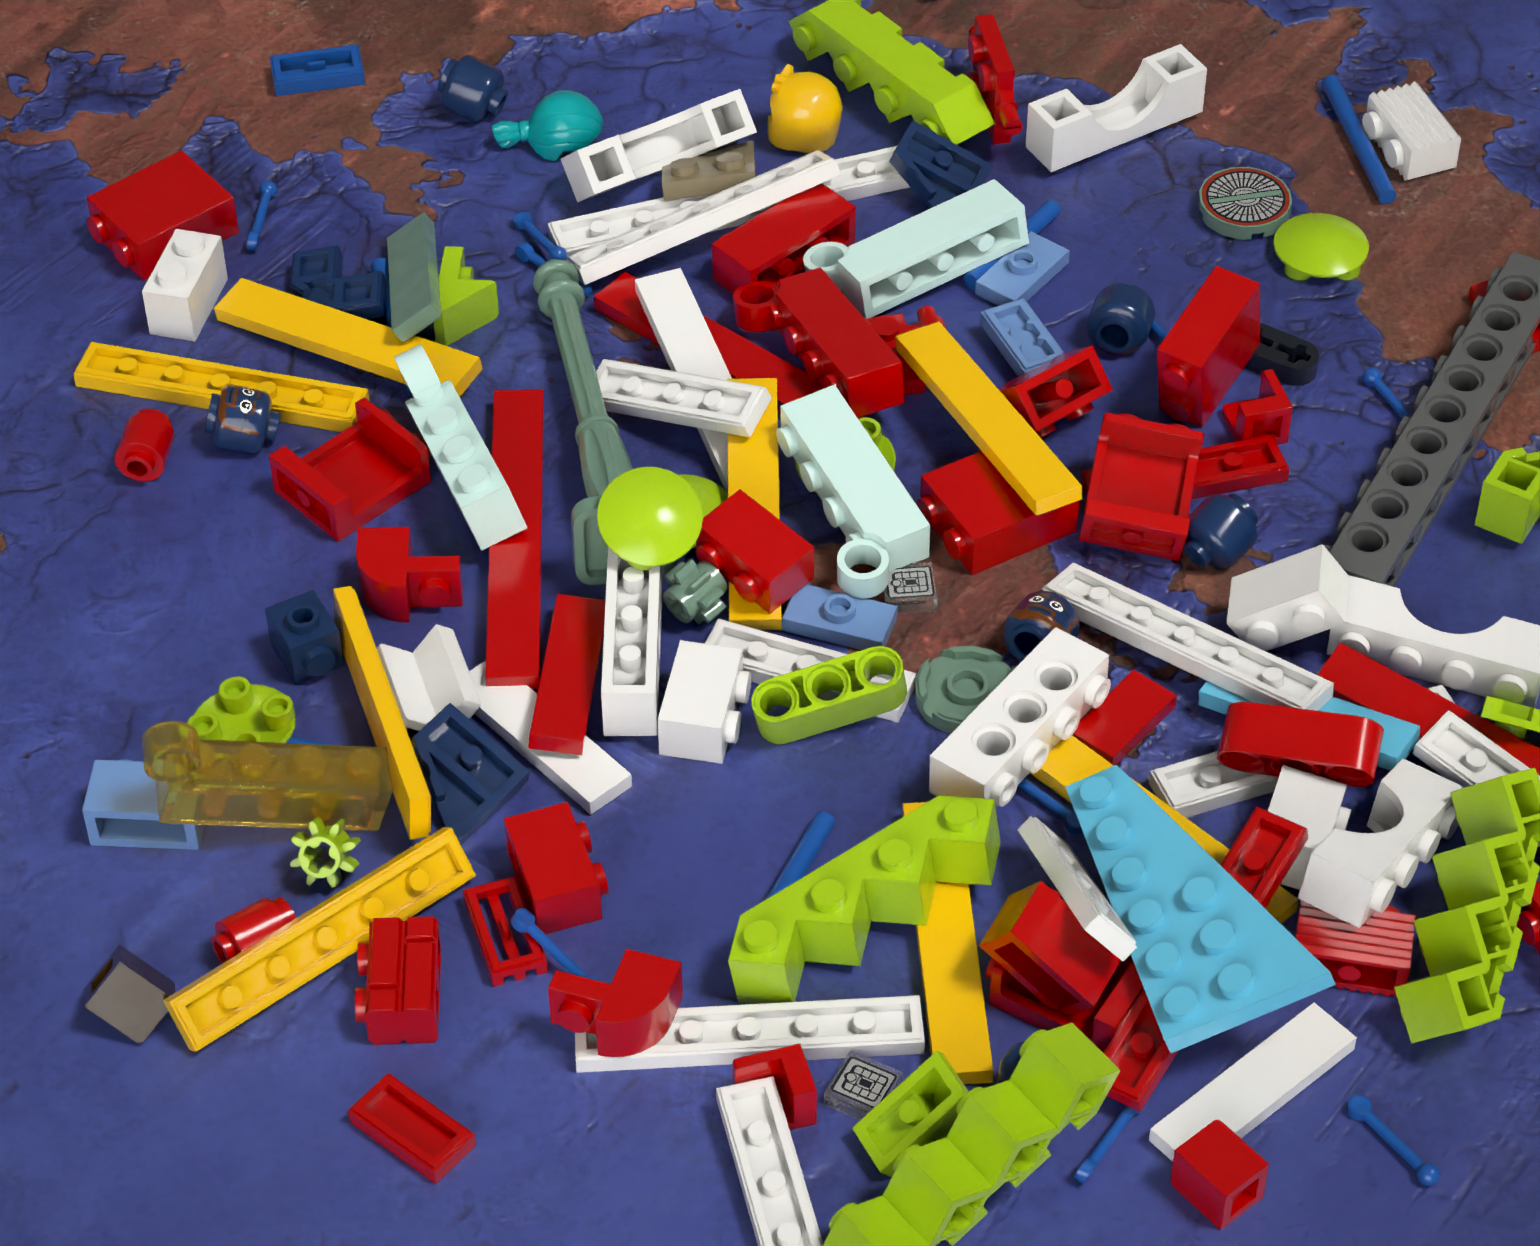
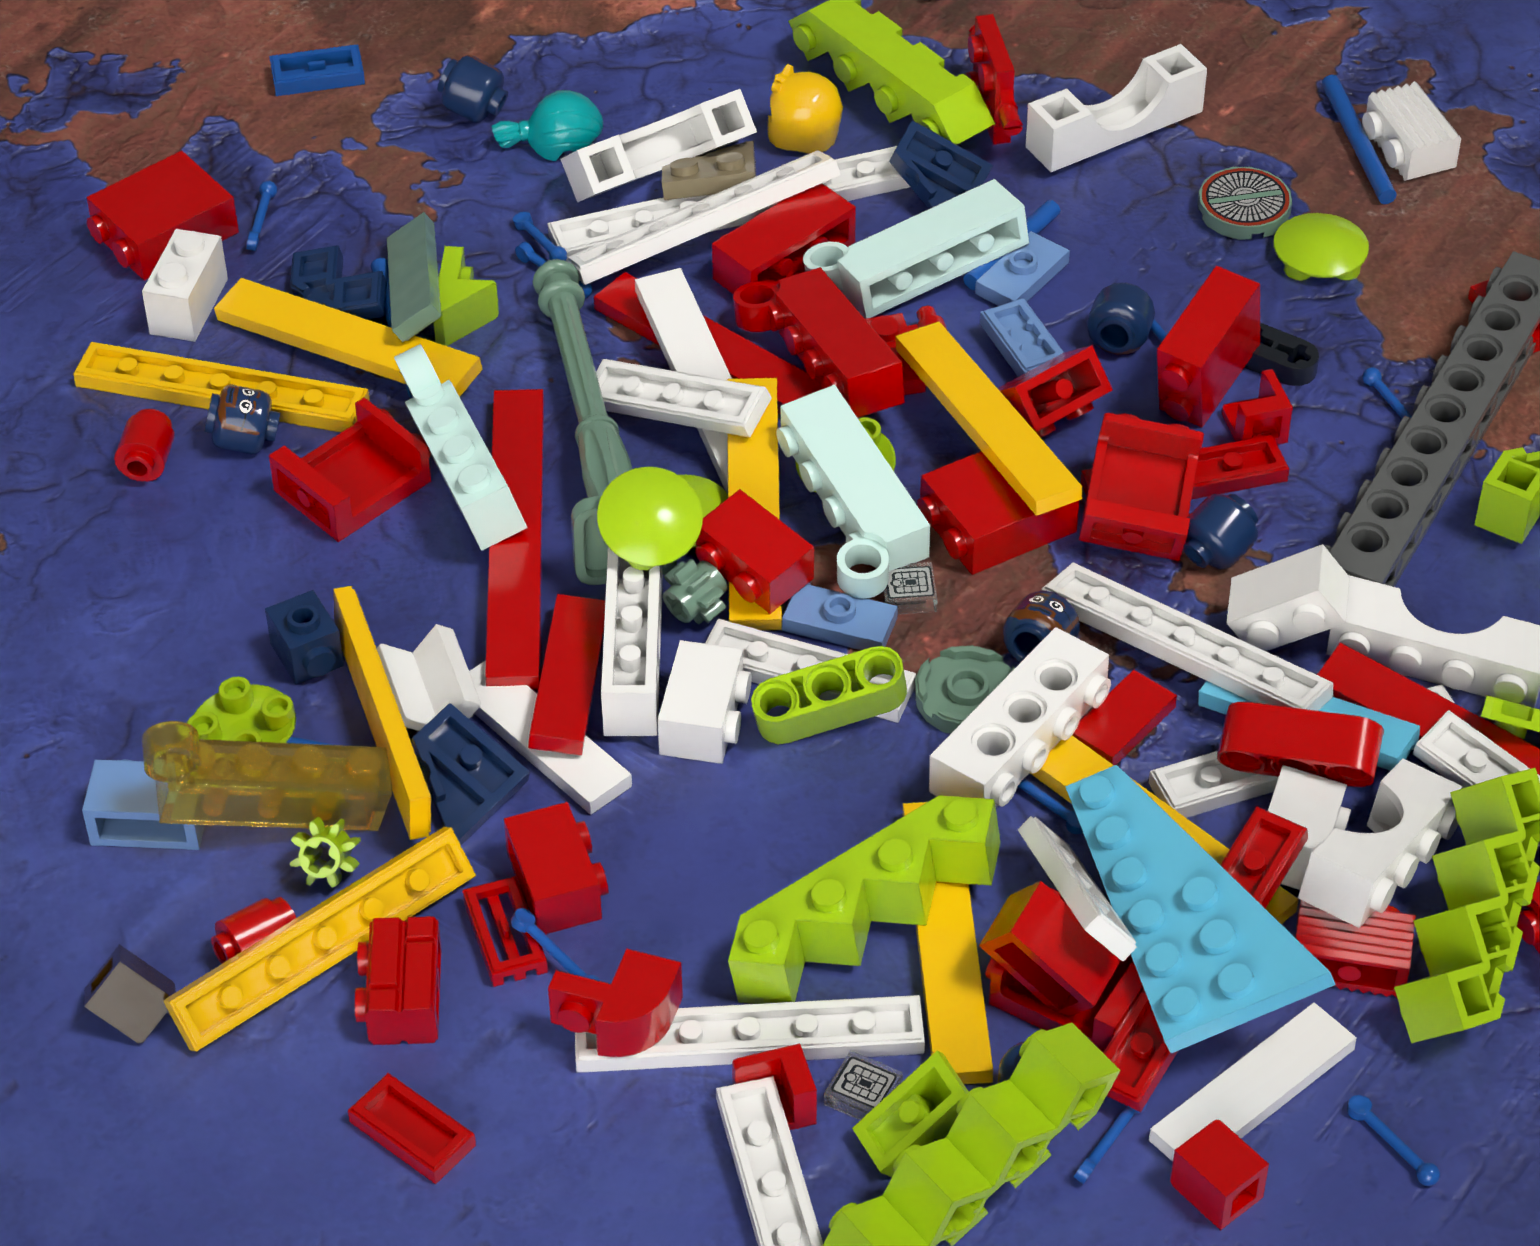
red brick [356,527,463,623] -> none
blue bar [765,811,836,900] -> none

